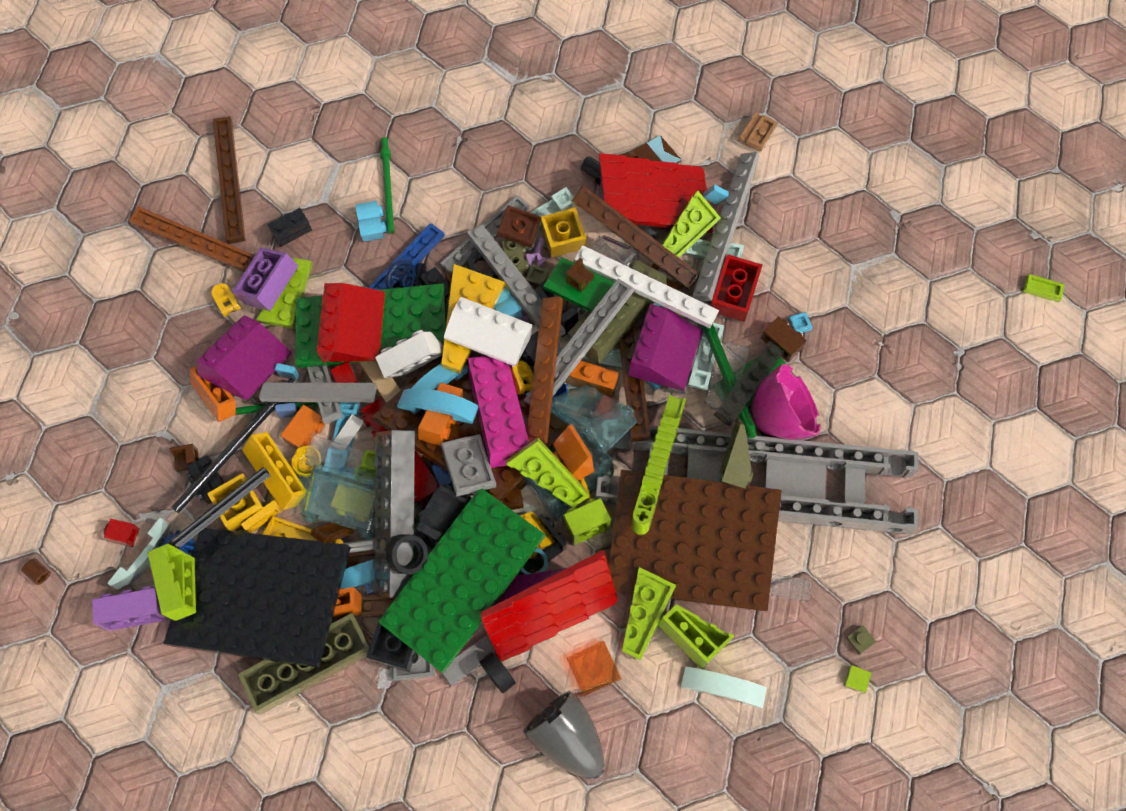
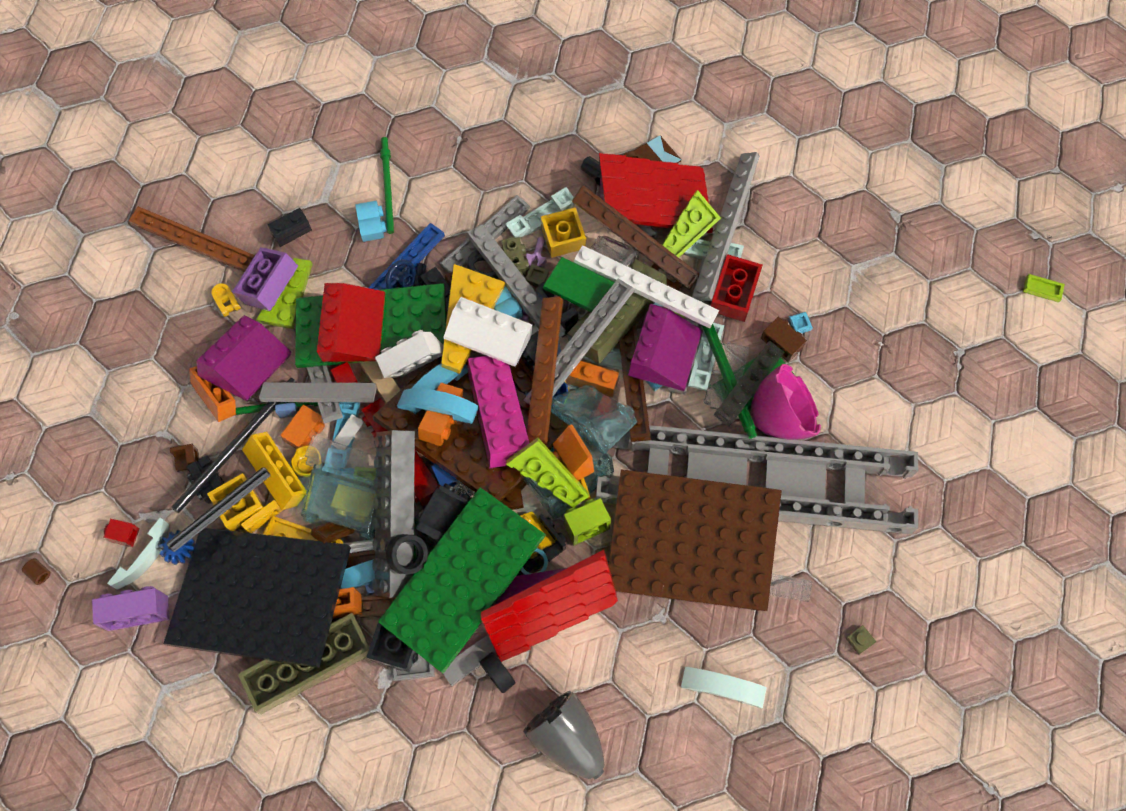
lime wedge [148,544,196,621] -> none
reddish brown plate [213,116,246,244] -> none
medium azure tile [275,363,299,380] -> none
lime tile [360,449,376,473] -> none
light grey tile [441,434,496,497] -> none
copper tile [496,205,541,248] -> none
yellow plate [510,361,533,395] -> none
reddish brown panel [566,258,594,292] -> none
clear orange tile [566,641,622,697] -> none
lime wing [622,567,676,660] -> none
lime piece [631,395,686,535] -> none
lime wedge [658,604,735,669] -> none
medium azure tile [703,184,729,205] -> none
olive slope [719,418,753,488] -> none
medium nougat plate [739,112,778,152] -> none
lime tile [844,665,872,693] -> none

